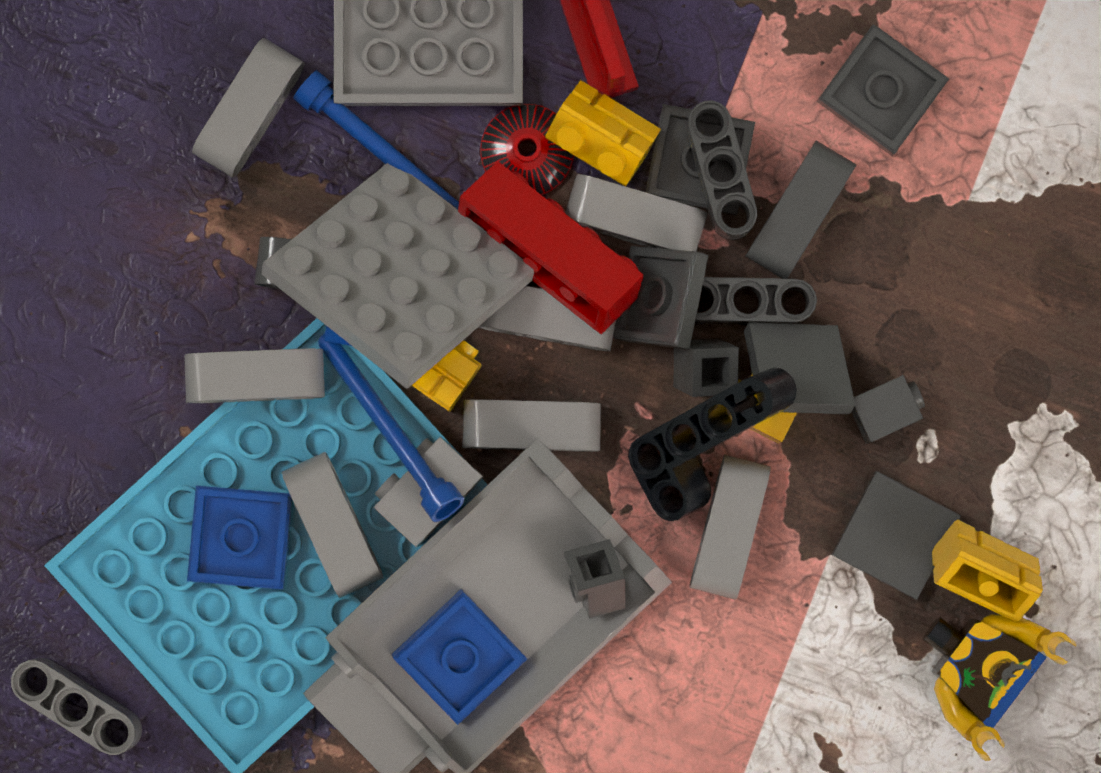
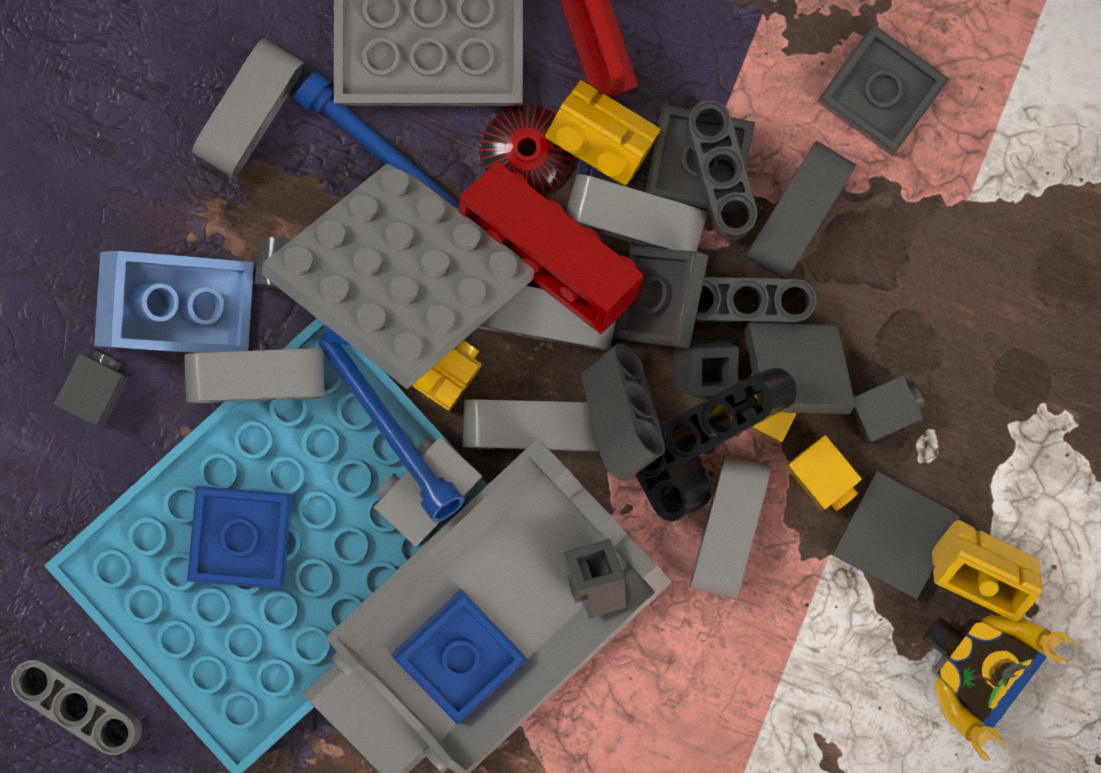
light grey beam [281,452,384,598] -> none
none -> dark grey brick [53,350,130,428]
none -> light blue slope [94,251,254,353]
none -> dark grey beam [581,343,665,481]
none -> yellow brick [785,435,862,511]

